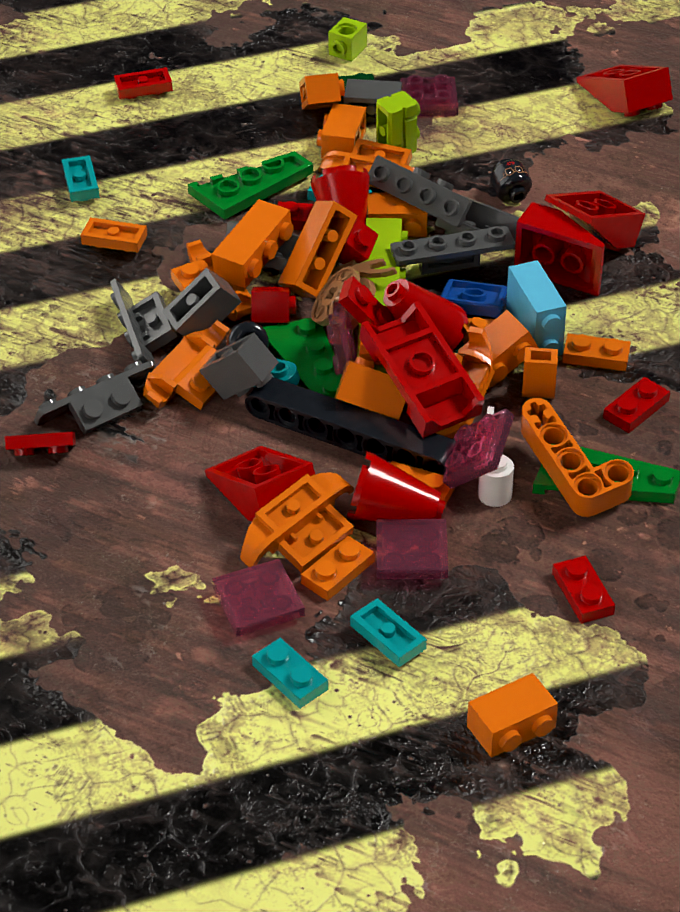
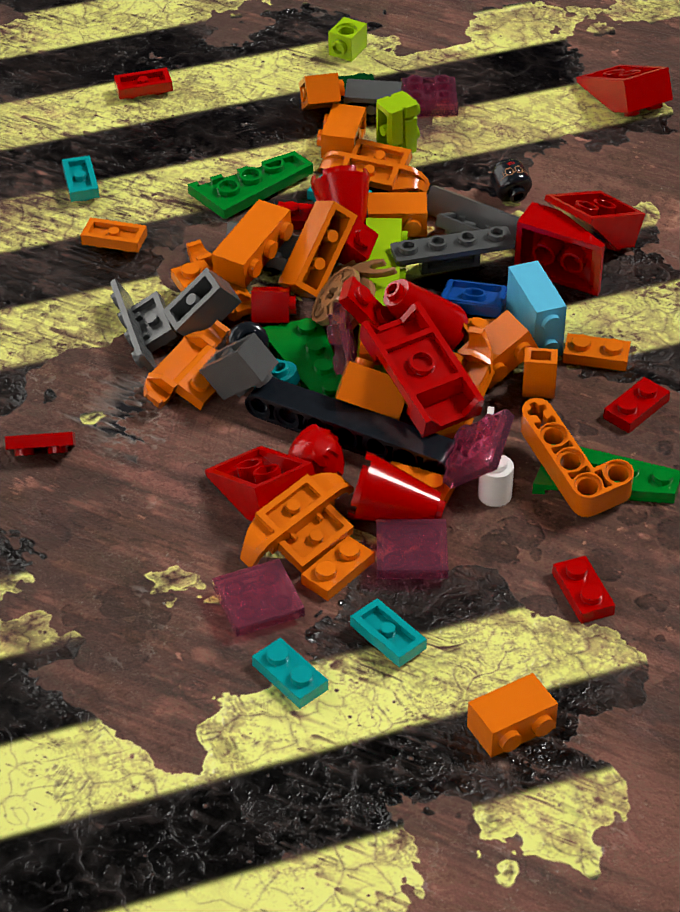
dark grey bracket [34,360,155,435] -> none
dark grey bracket [369,155,472,228] -> none
none -> red hair [288,424,345,476]

